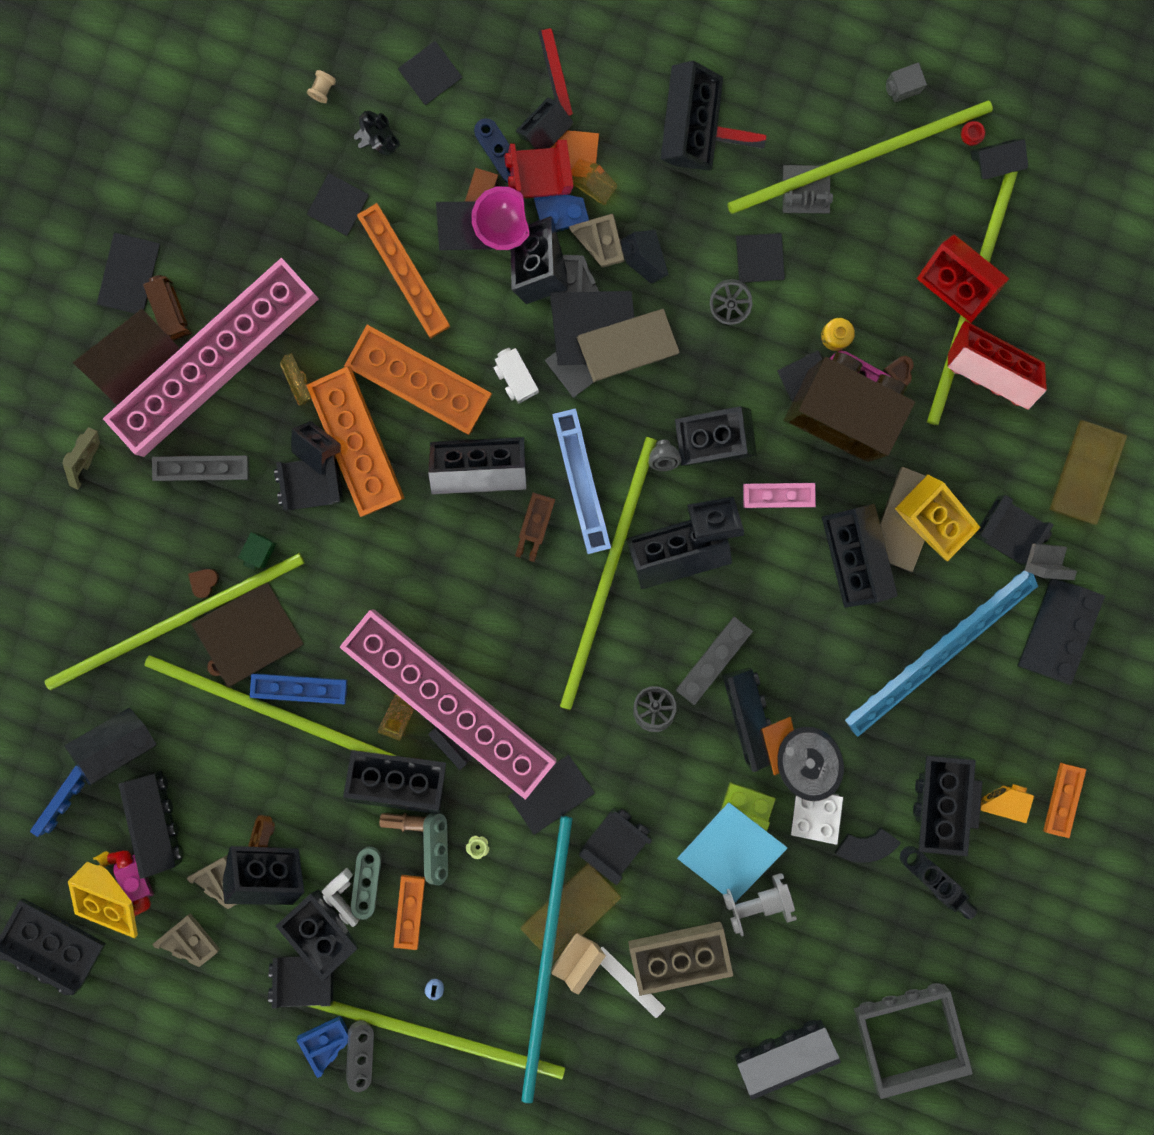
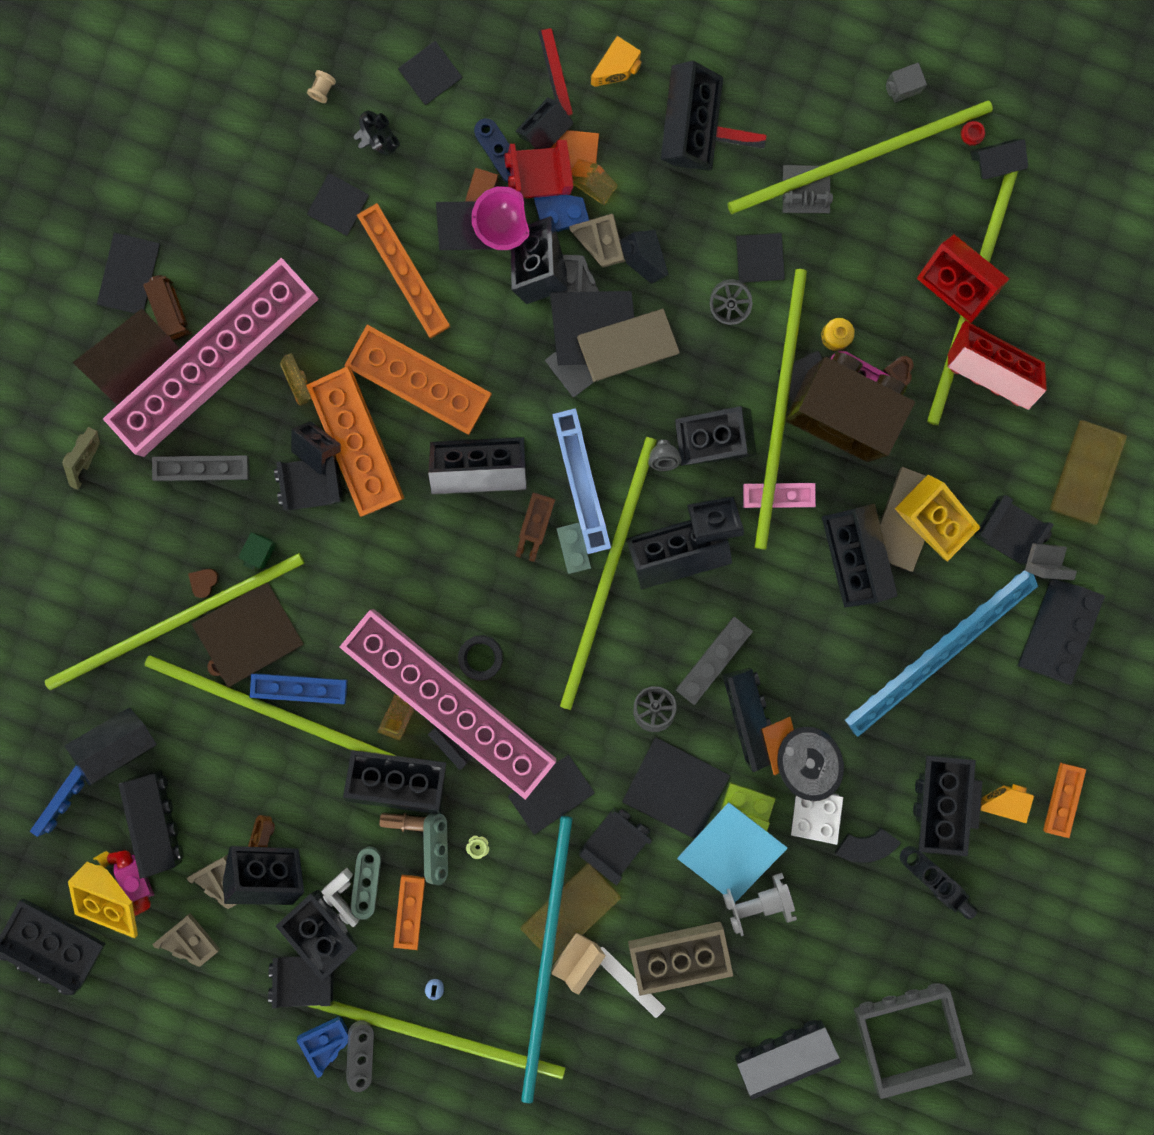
white brick [493,348,539,404] -> none
none -> black tyre [458,635,504,681]
none -> sand green plate [557,523,591,574]
none -> light orange slope [591,36,642,87]
none -> black piece [622,737,730,839]
none -> lime piece [755,269,807,550]

